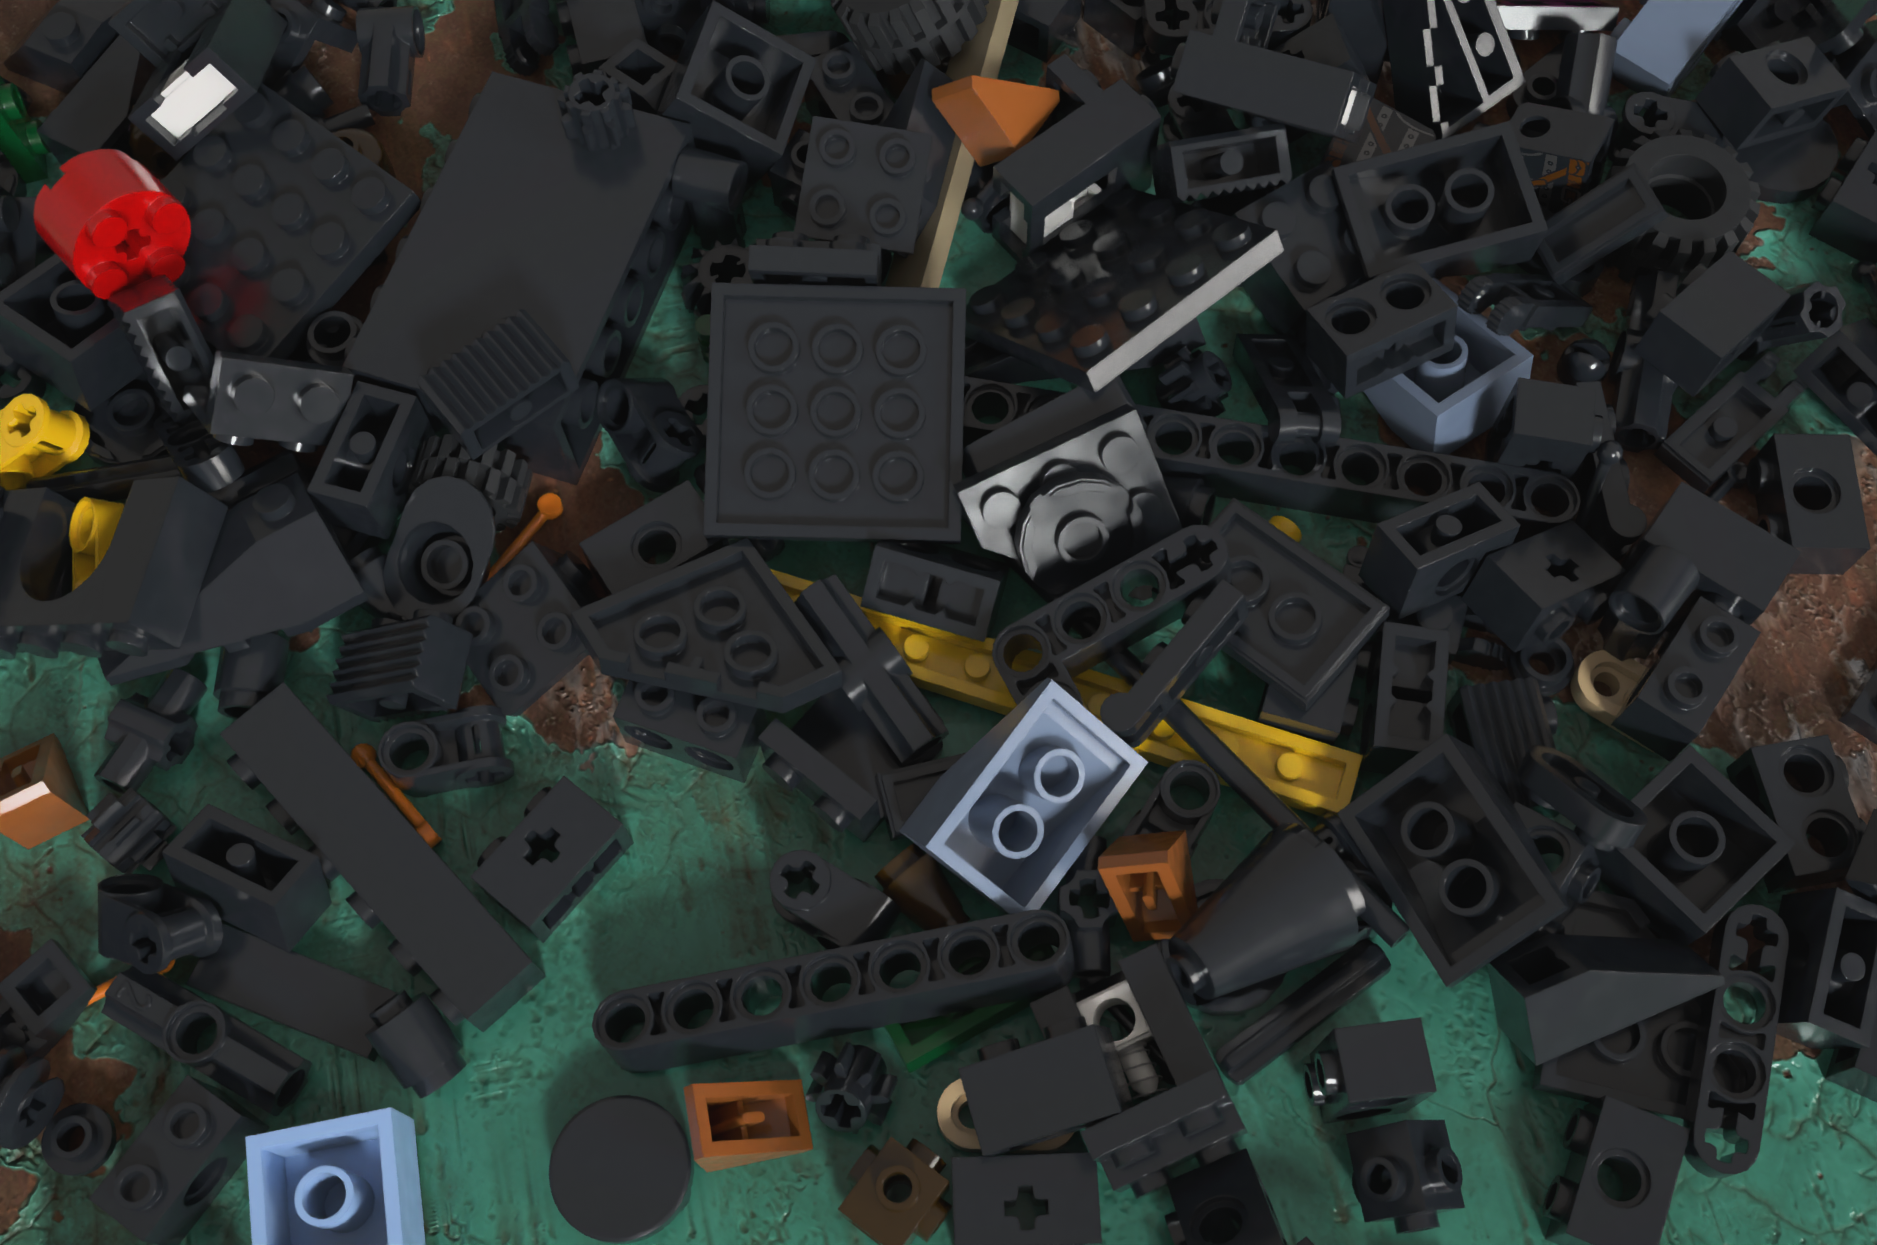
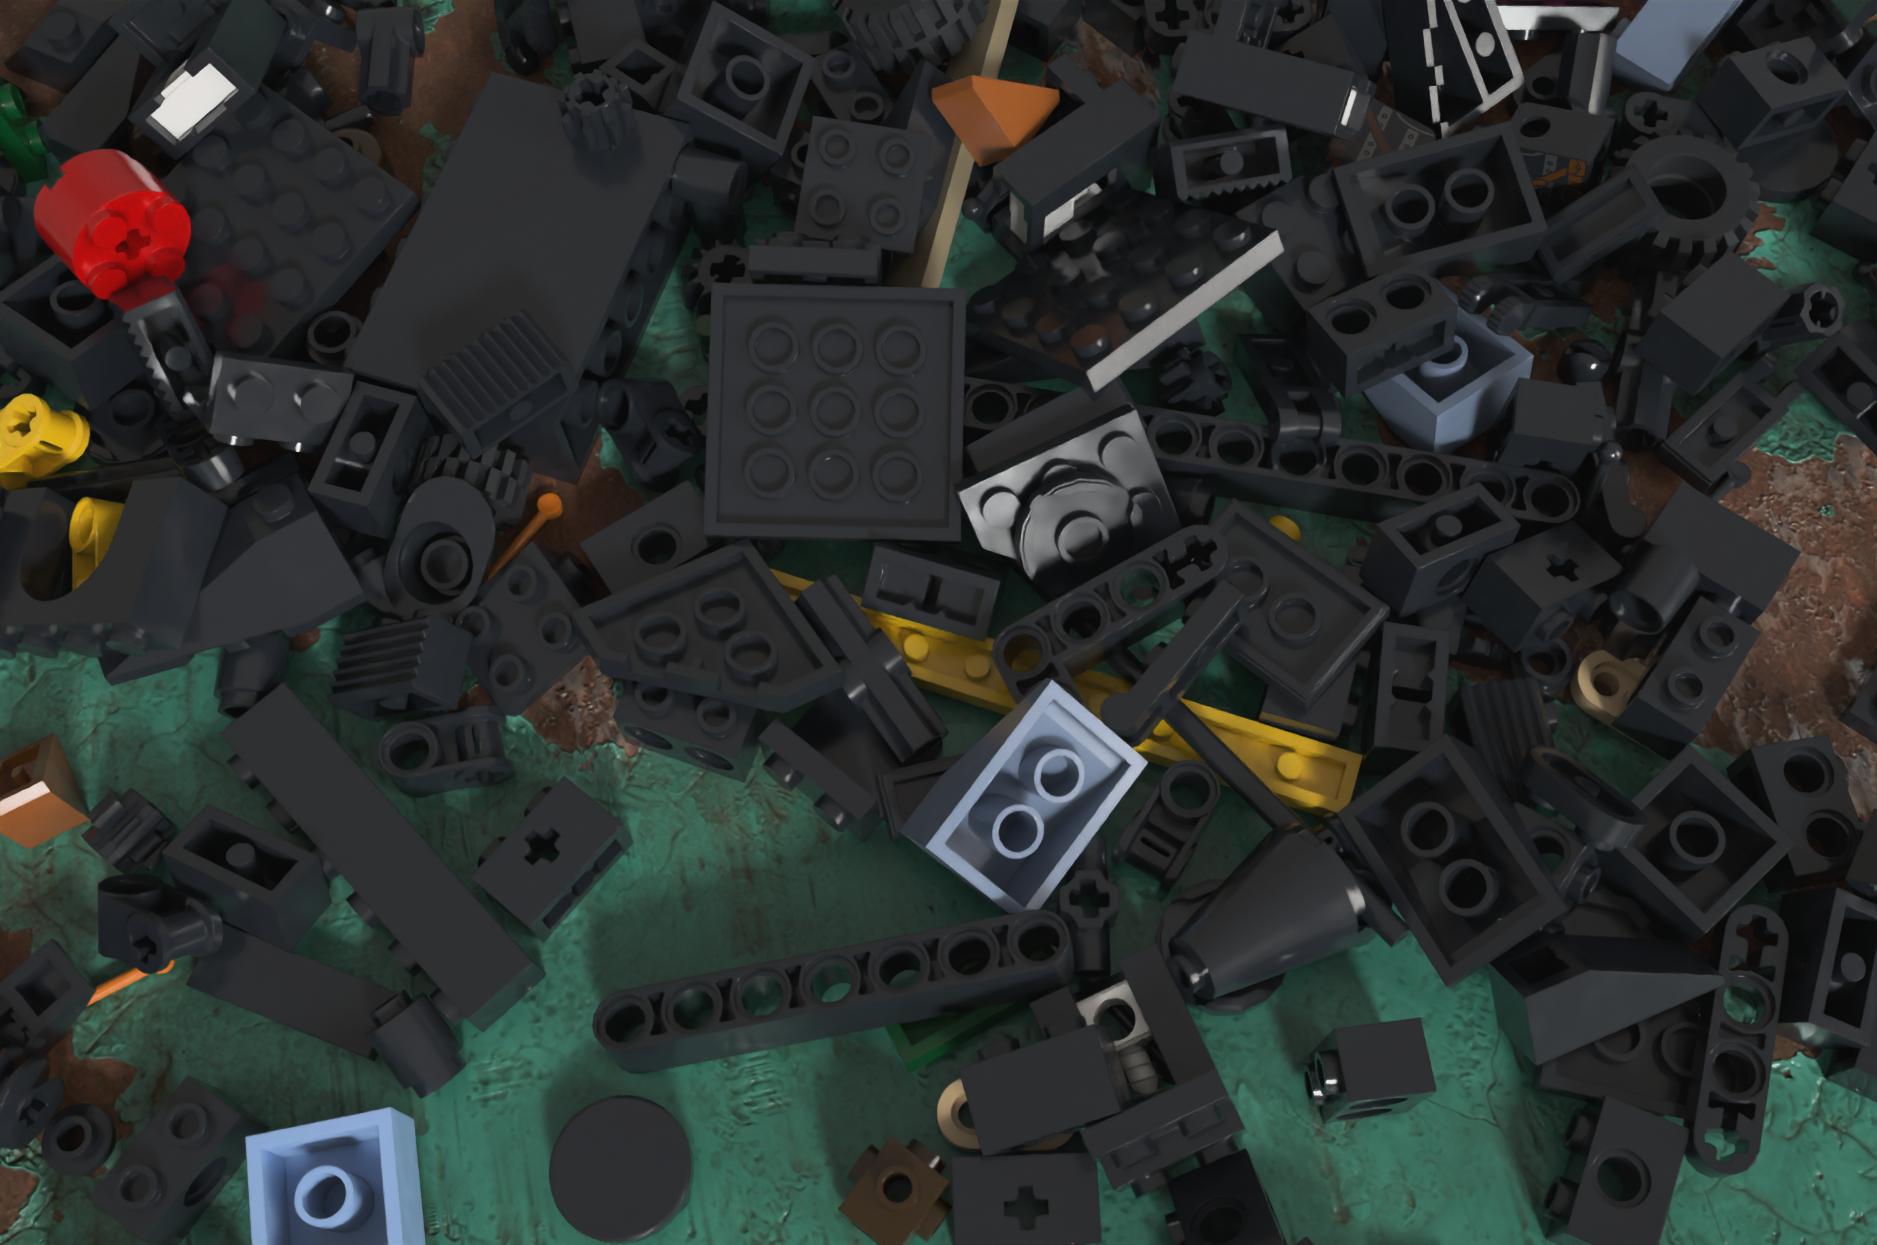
black axle [94,668,208,795] -> none
black piece [101,966,312,1116] -> none
orange hinge [350,743,442,848] -> none
dark orange slope [683,1079,813,1173] -> none
black piece [770,850,901,950] -> none
black gear [805,1042,898,1134] -> none
dark brown cone [874,843,970,931] -> none
dark orange slope [1098,830,1198,942] -> none
black plate [1135,57,1175,107] -> none
black axle [1214,940,1391,1086] -> none
black brick [1346,1120,1465,1234] -> none
black brick [1746,434,1870,575] -> none

